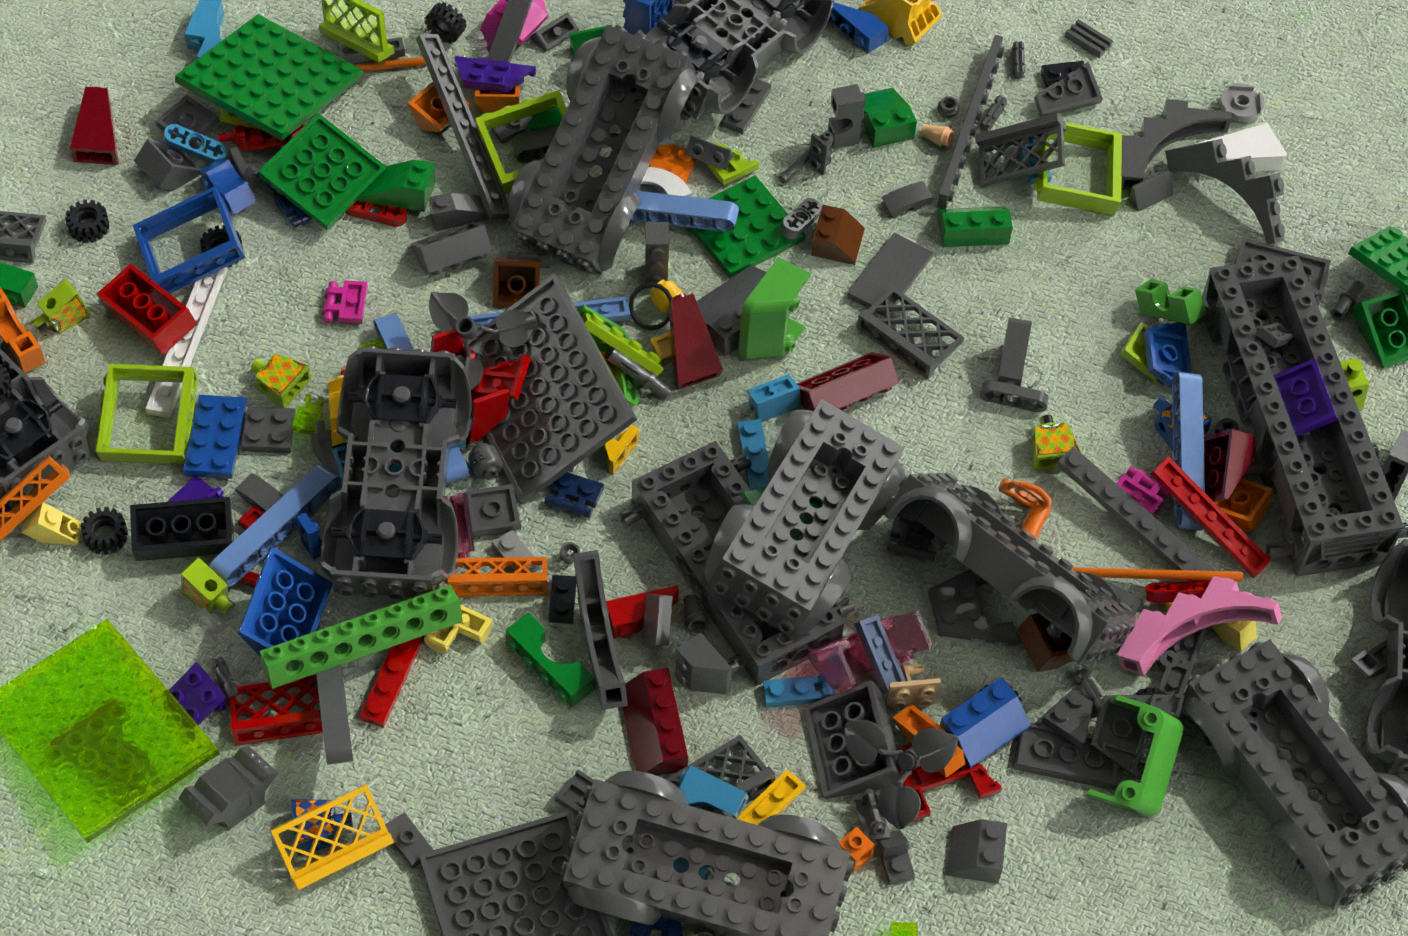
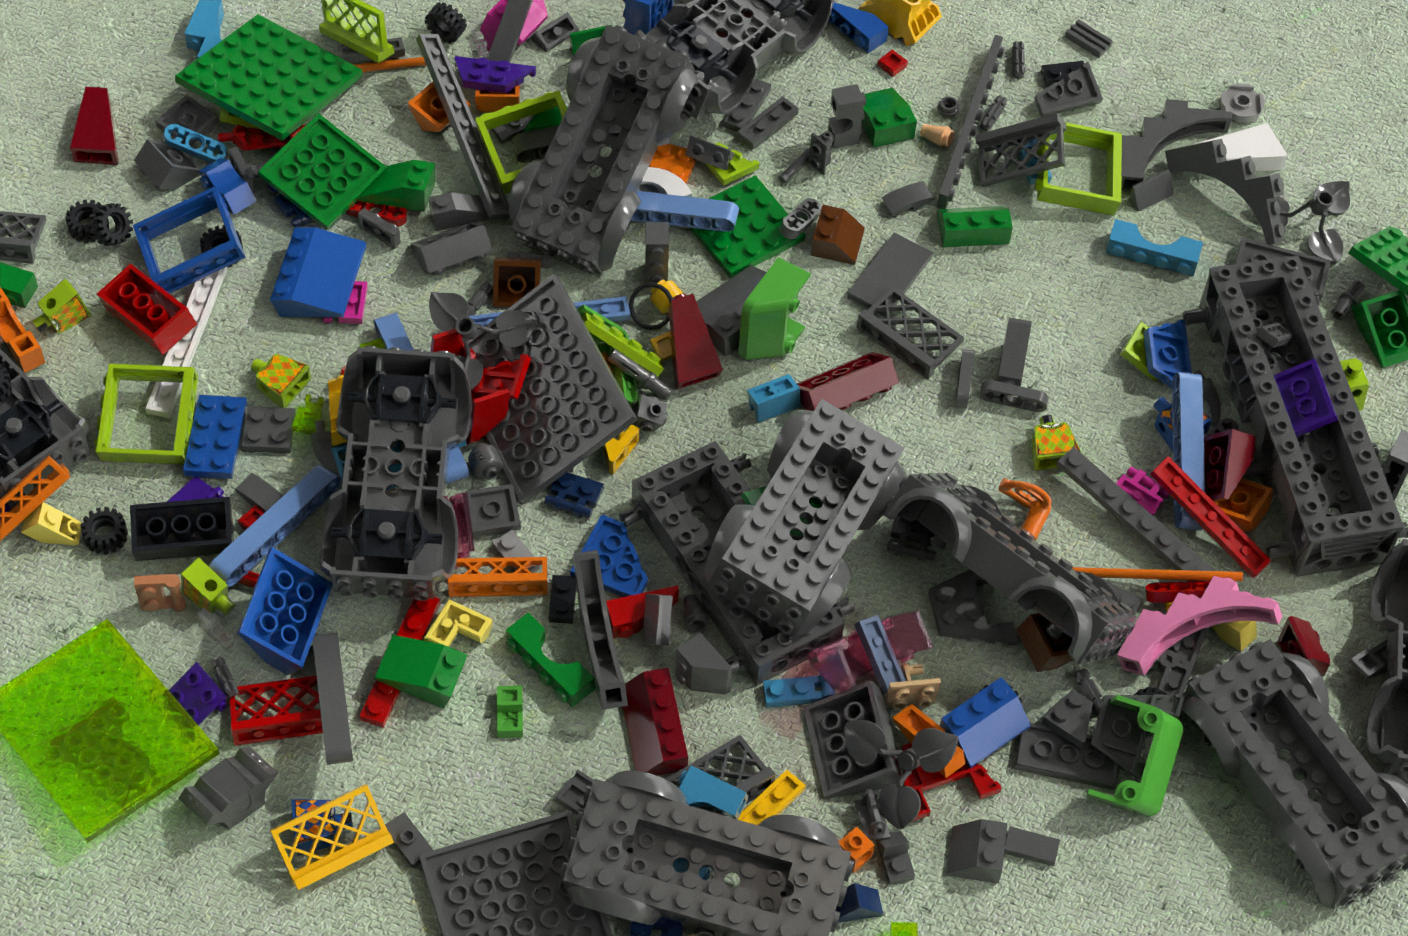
bright green brick [260,585,463,689] -> none
blue plate [297,513,322,560] -> none
dark grey hinge [559,542,580,564] -> none
dark azure plate [737,419,771,490] -> none
bright green arch [1135,279,1206,325] -> none
none -> black tyre [88,203,133,246]
none -> nougat plate [134,574,186,612]
none -> blue slope [270,227,367,317]
none -> flat silver plate [358,208,401,249]
none -> green slope [374,635,468,709]
none -> dark grey axle [467,282,493,316]
none -> bright green slope [497,686,523,738]
none -> blue plate [570,514,648,597]
none -> dark grey brick [631,395,668,432]
none -> dark grey plate [737,96,799,149]
none -> dark blue slope [836,883,883,923]
none -> red tile [877,49,908,77]
none -> dark grey beam [955,349,975,409]
none -> dark grey tile [1004,826,1060,866]
none -> dark azure arch [1106,219,1203,276]
none -> dark grey bar [1193,370,1221,427]
none -> dark grey plant [1276,181,1350,263]
none -> dark red slope [1277,616,1330,676]

